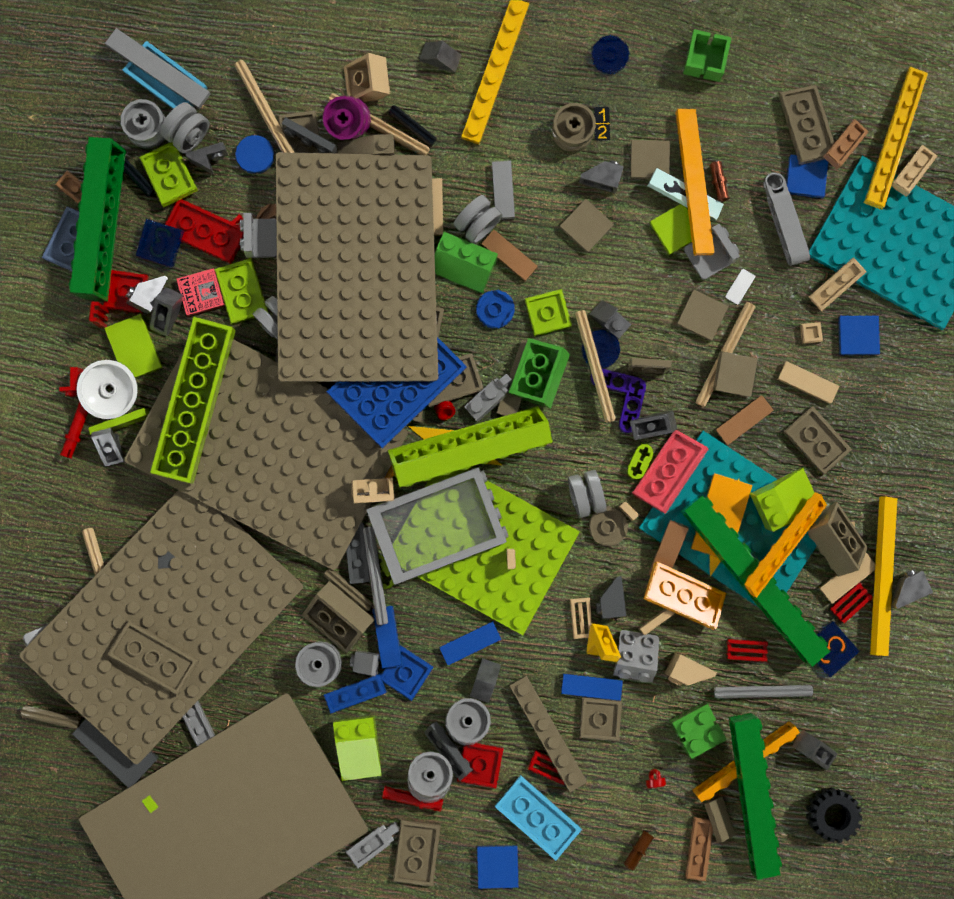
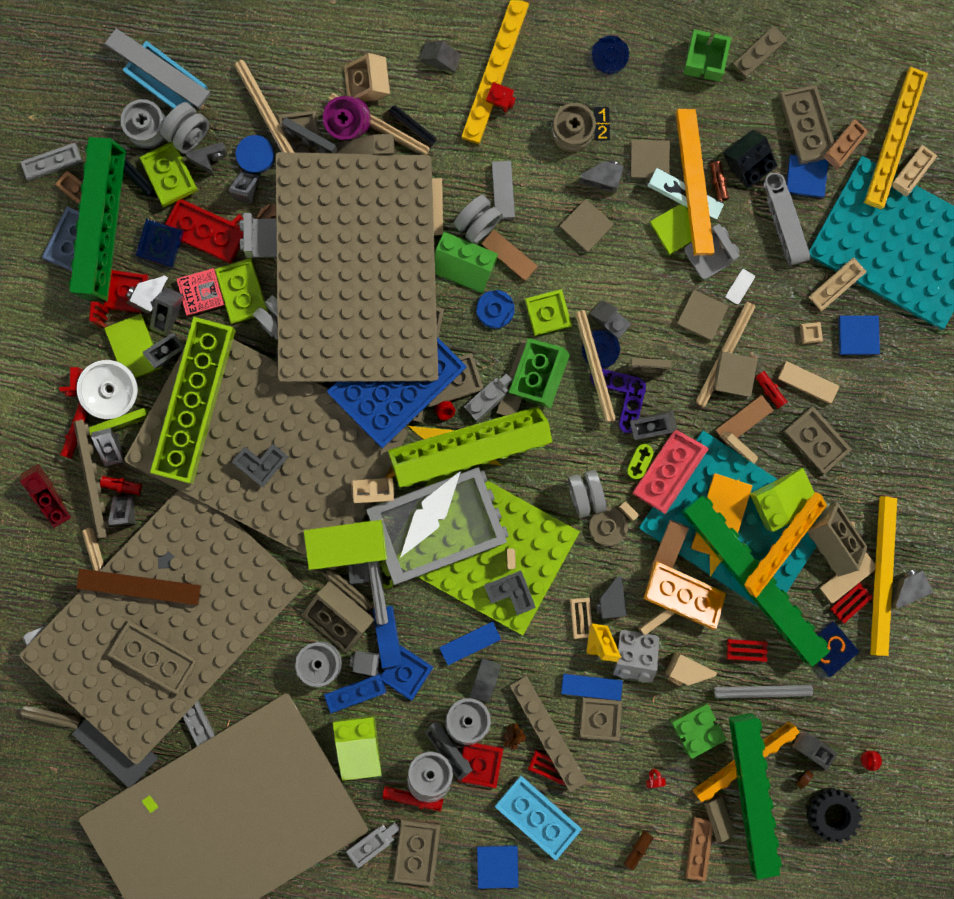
none -> light grey tile [20,143,83,181]
none -> dark red slope [20,464,71,528]
none -> dark tan plate [73,420,109,538]
none -> reddish brown tile [76,568,202,605]
none -> red pin [100,476,142,496]
none -> flat silver slope [108,494,136,526]
none -> dark grey slope [143,332,185,368]
none -> flat silver slope [229,171,260,204]
none -> dark grey plate [232,444,289,488]
none -> lime tile [304,520,387,570]
none -> white sticker [400,471,461,558]
none -> dark grey plate [484,571,536,615]
none -> red bracket [486,82,516,113]
none -> reddish brown plant [503,723,526,750]
none -> tan tile [720,431,758,463]
none -> black slope [723,130,778,189]
none -> dark tan plate [732,26,787,79]
none -> red pin [755,370,788,409]
none -> reddish brown tile [795,770,814,790]
none -> red tile [860,750,882,771]

